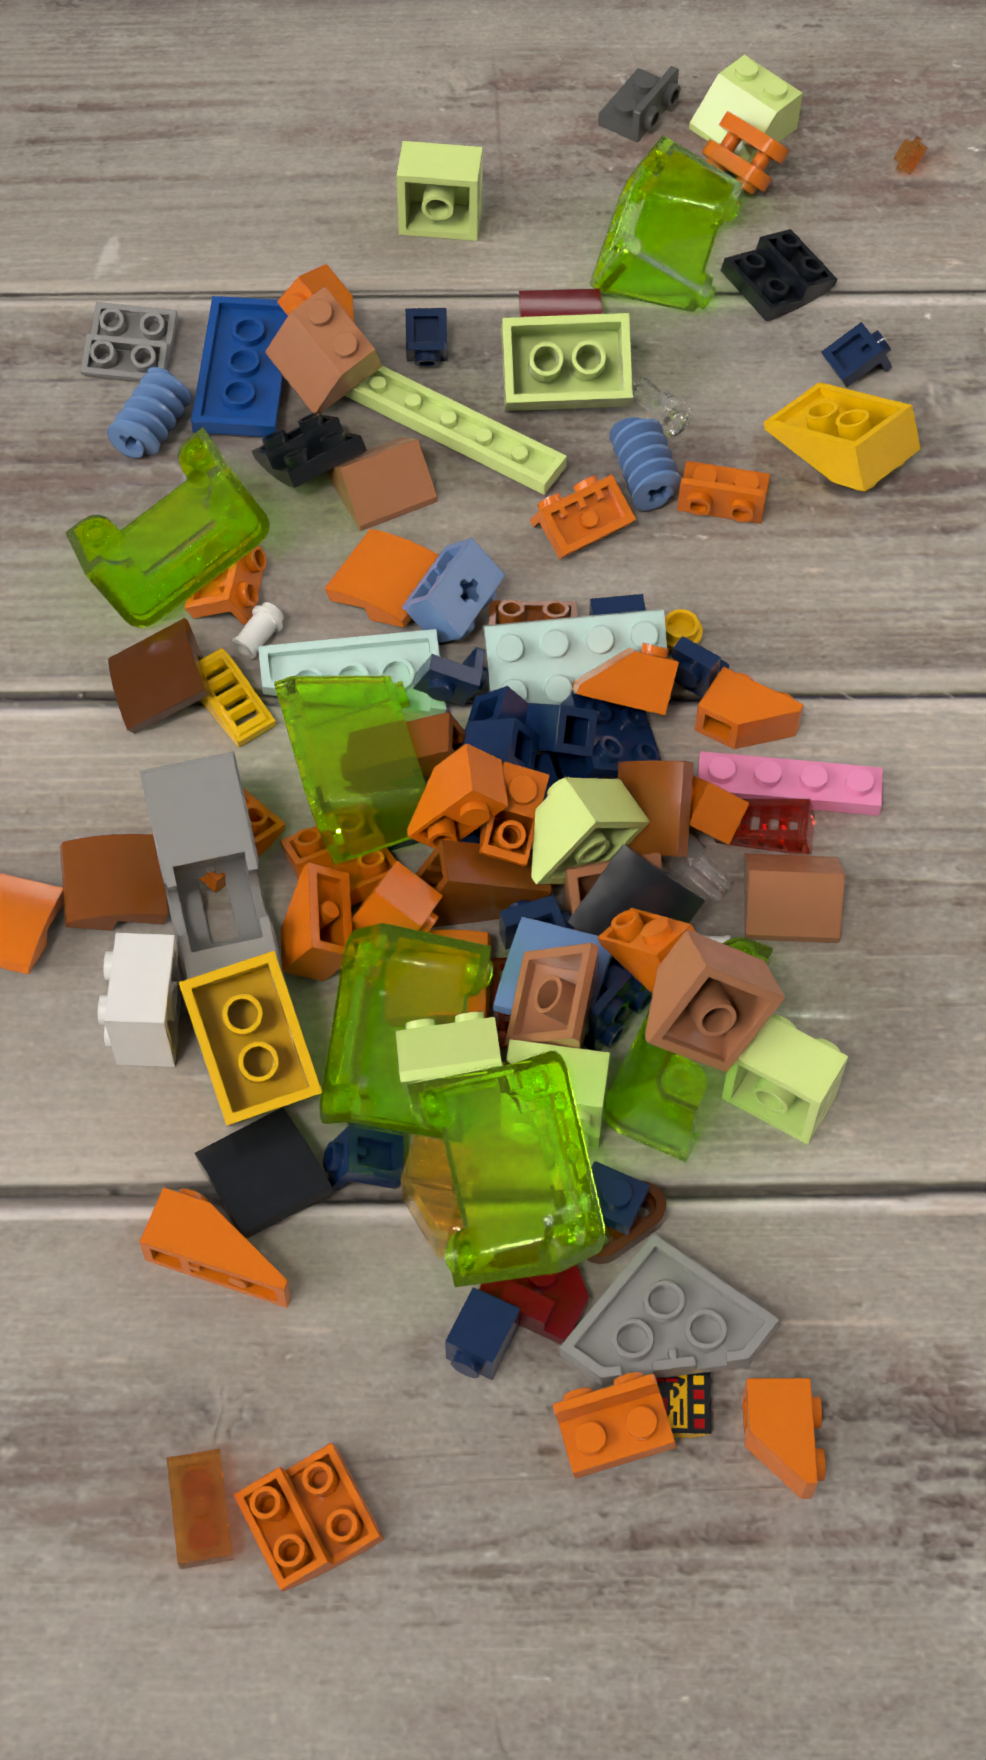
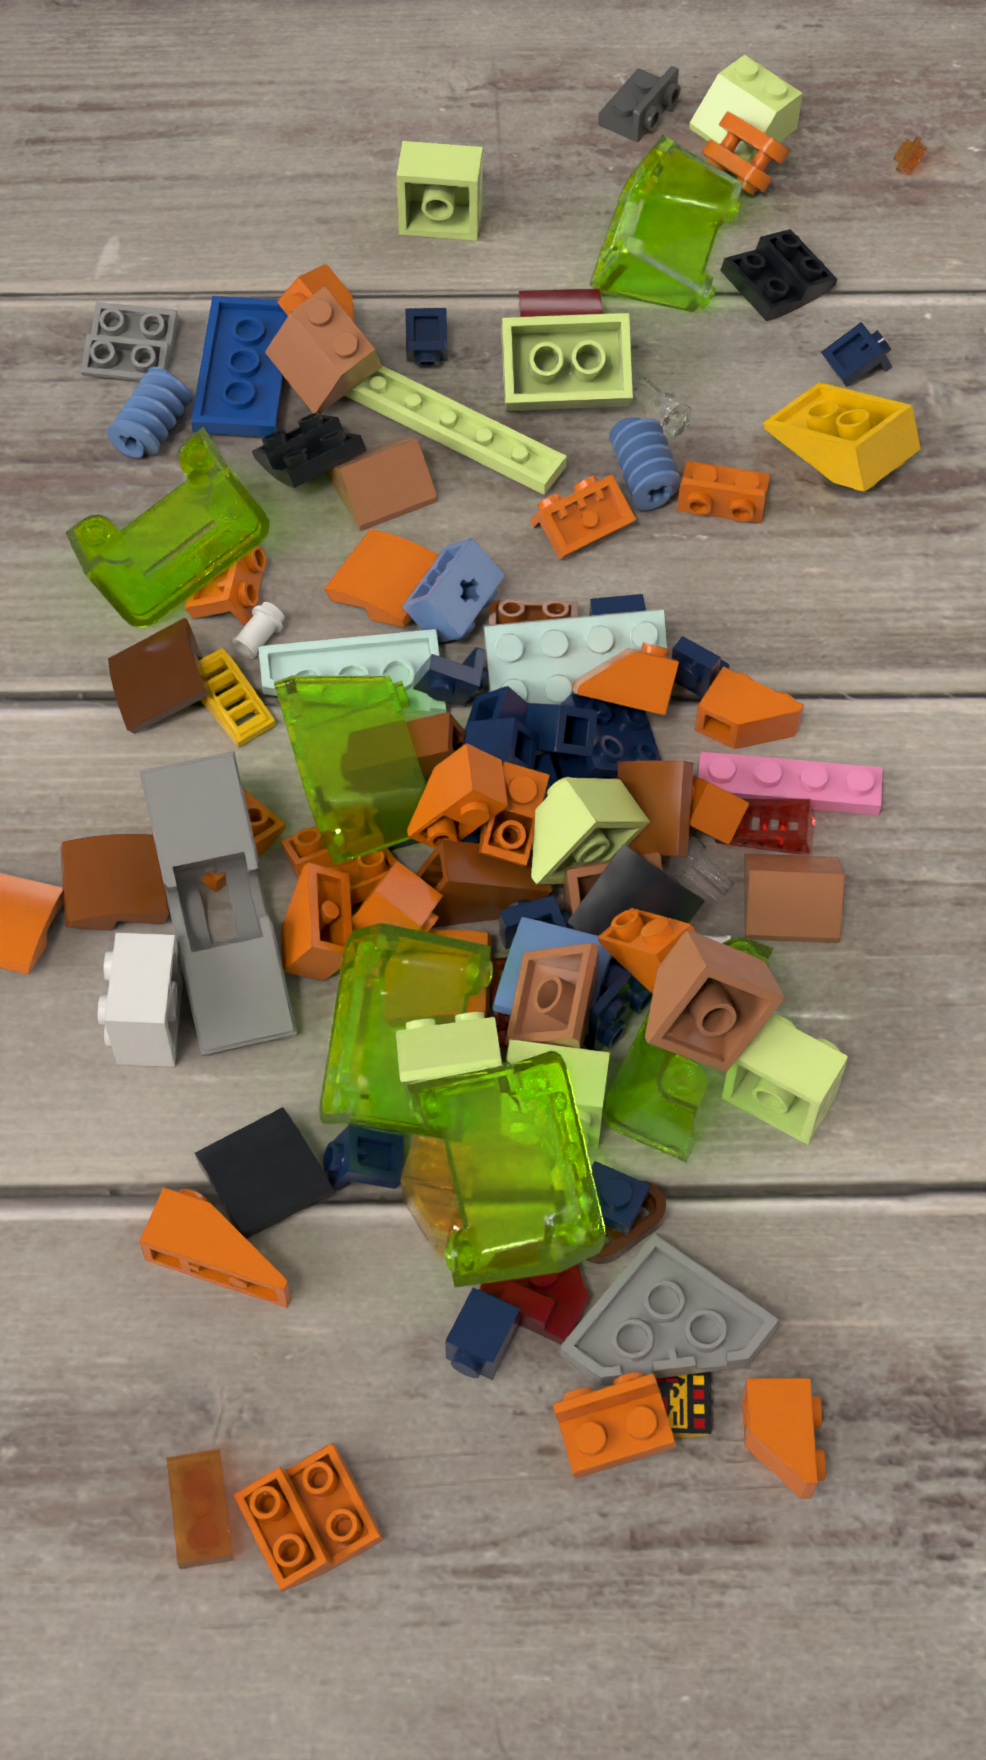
yellow brick [179,951,322,1126] -> none
yellow plate [665,609,703,650] -> none

